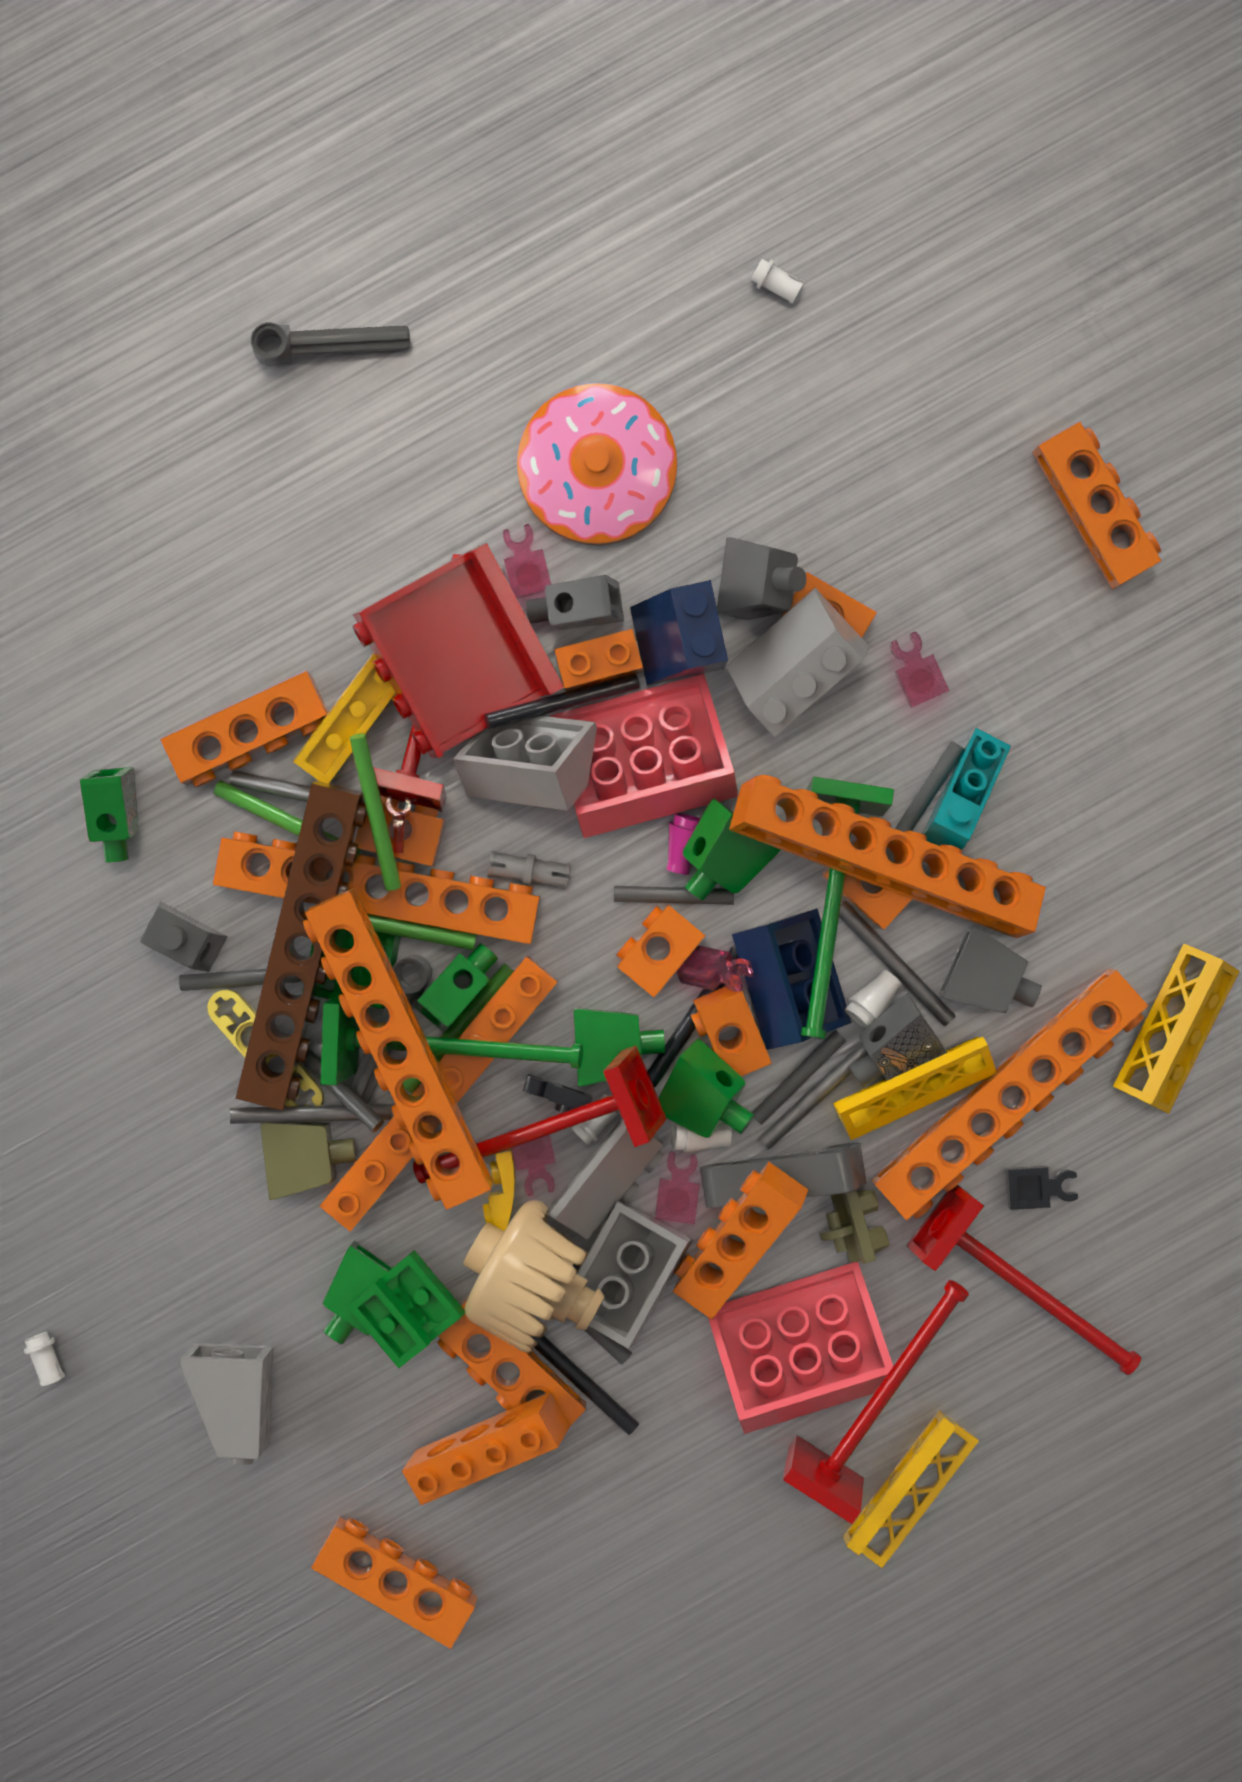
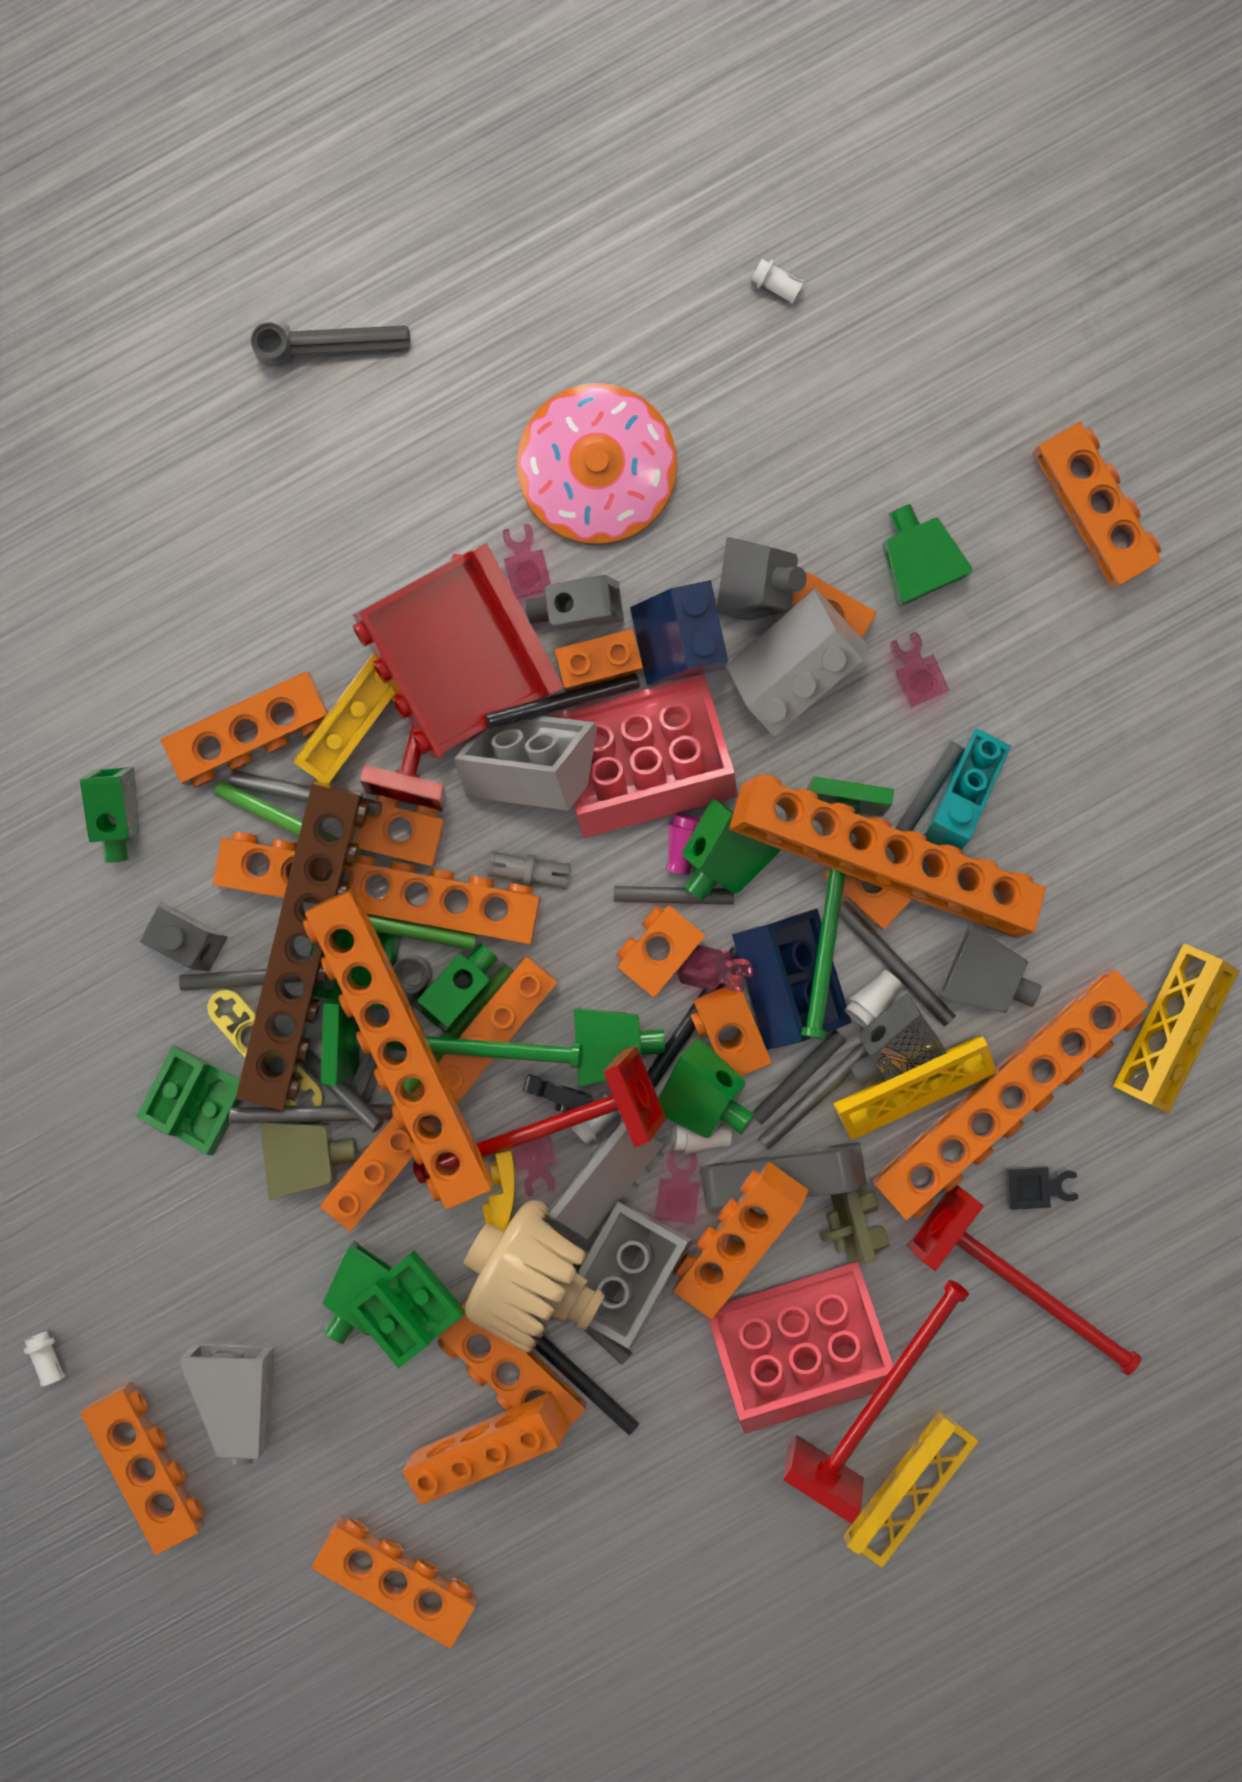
bright green bar [349,733,401,891] -> none
clear red hand [386,795,412,853] -> none
none -> orange brick [80,1383,205,1556]
none -> green slope [136,1046,241,1155]
none -> green torso [883,504,973,607]

